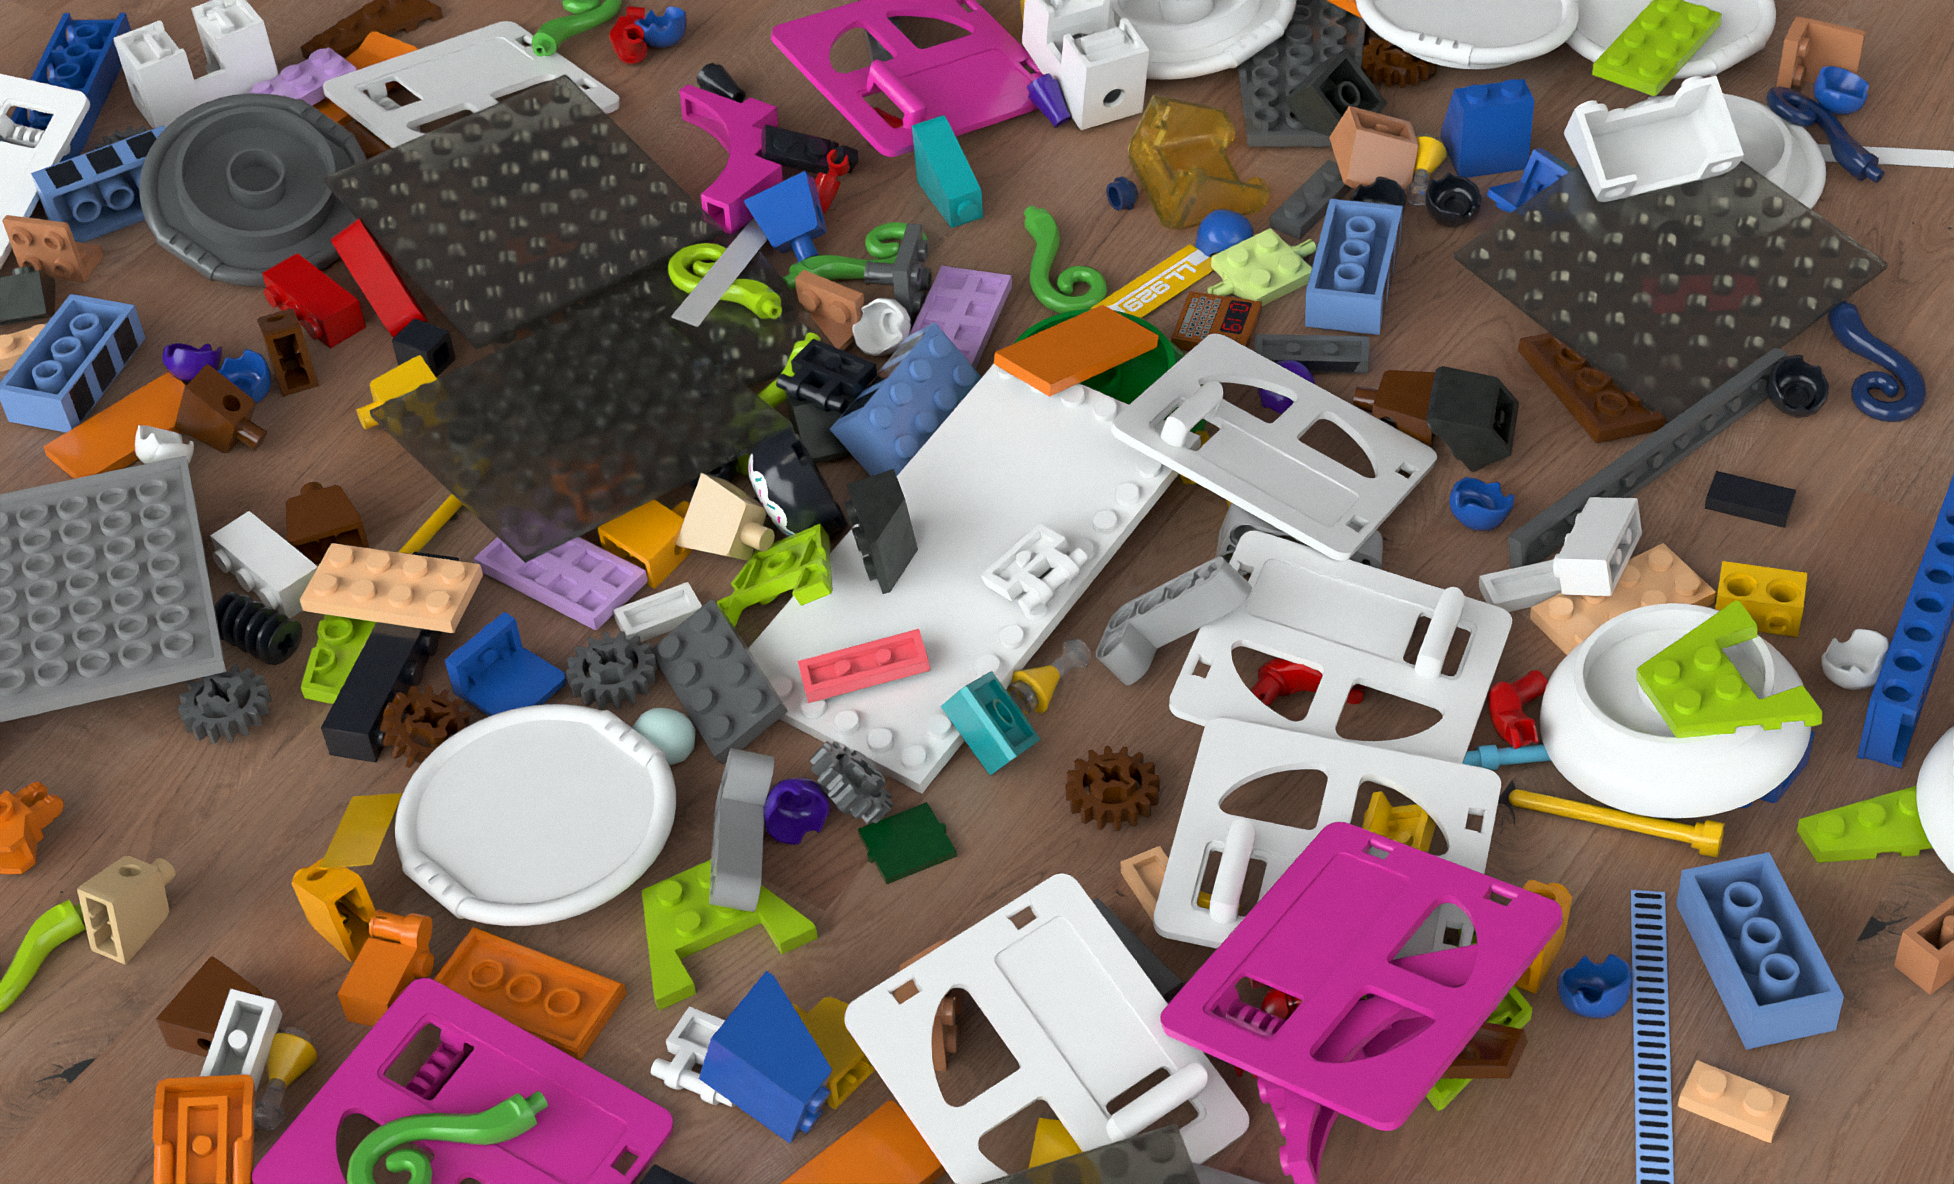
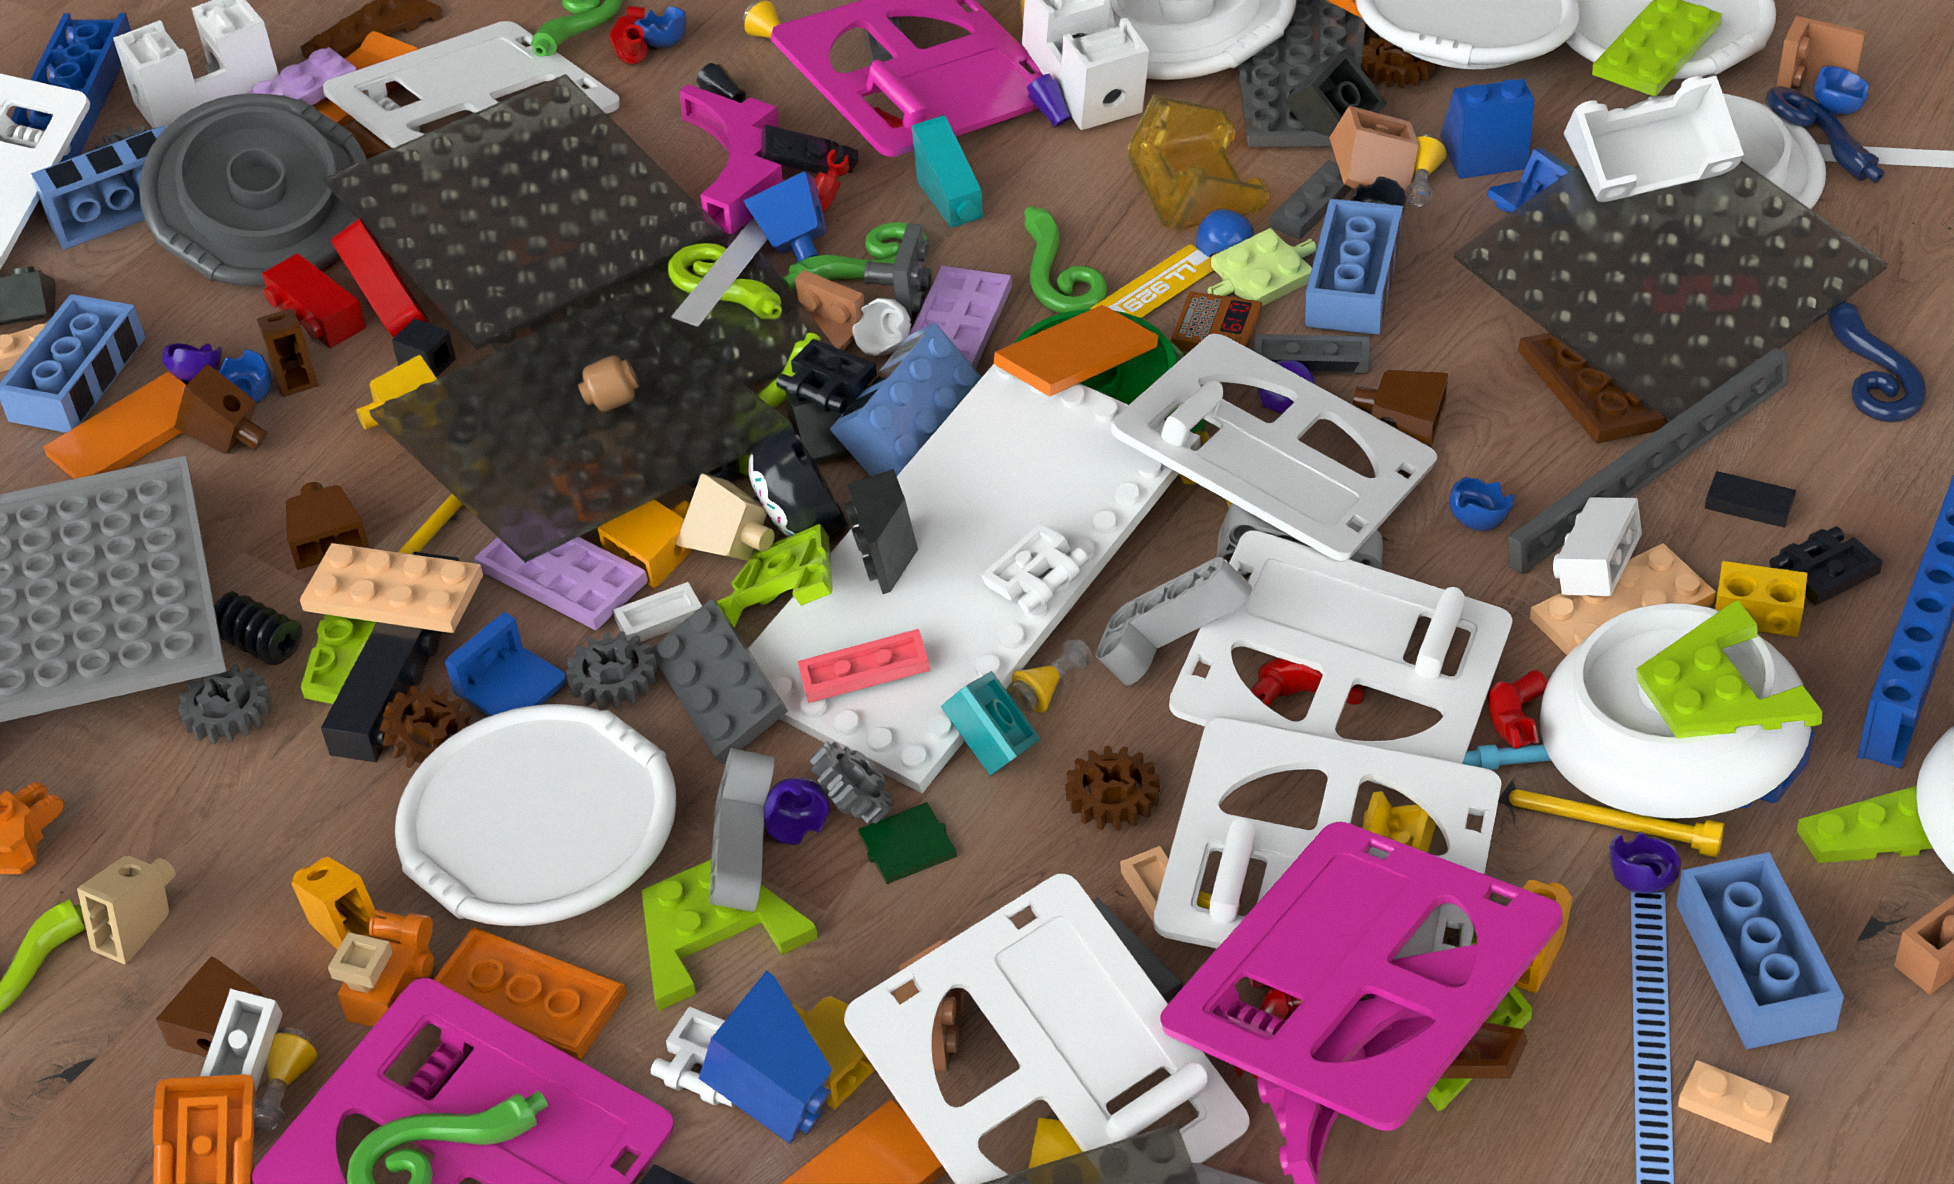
nougat bracket [2,215,104,283] -> none
white hair [135,425,194,464] -> none
white brick [210,511,318,619] -> none
yellow sticker [320,793,402,868] -> none
light aqua hair [632,708,695,766] -> none
dark blue plate [1106,177,1138,210] -> none
black hair [1425,173,1482,227] -> none
pearl dark grey slope [1426,366,1519,472] -> none
white tile [1479,559,1562,612] -> none
blue hair [1557,954,1632,1019] -> none
black hair [1767,355,1829,418] -> none
white hair [1821,629,1890,690] -> none
none -> tan tile [328,932,393,993]
none -> medium nougat head [578,355,639,412]
none -> yellow piece [743,1,781,38]
none -> dark purple hair [1610,832,1681,894]
none -> black plate [1769,526,1883,605]

